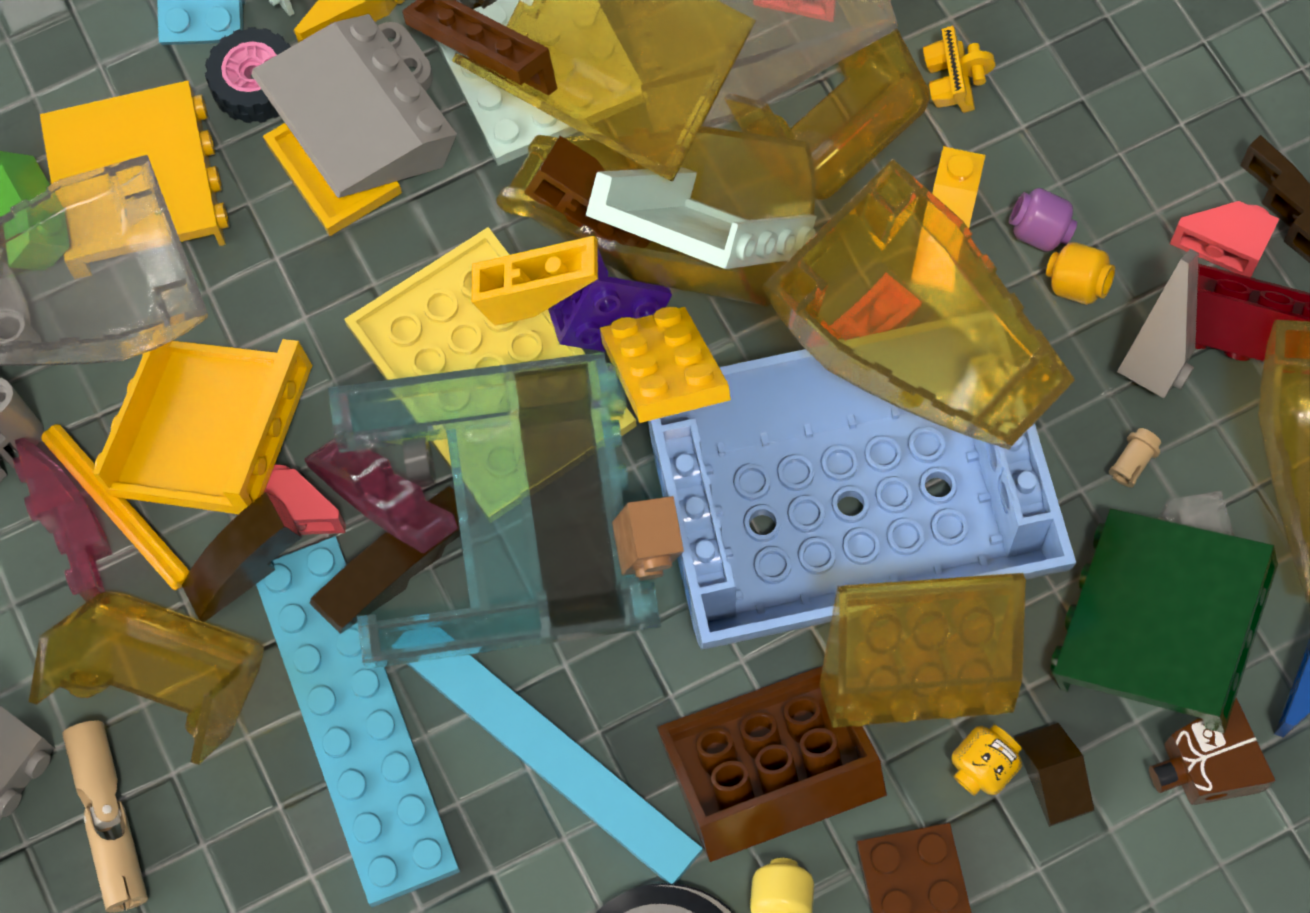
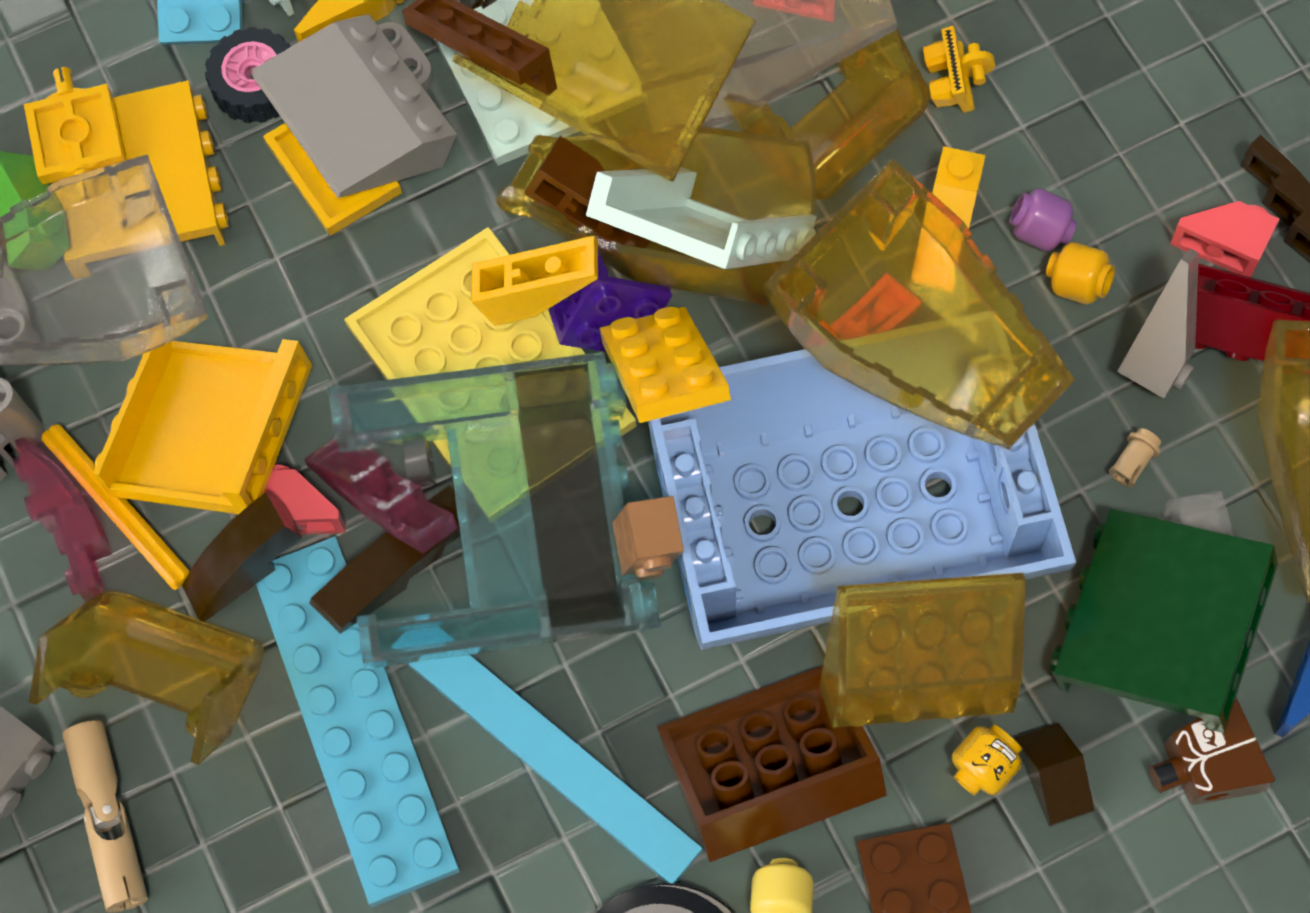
none -> yellow plate [24,67,126,200]

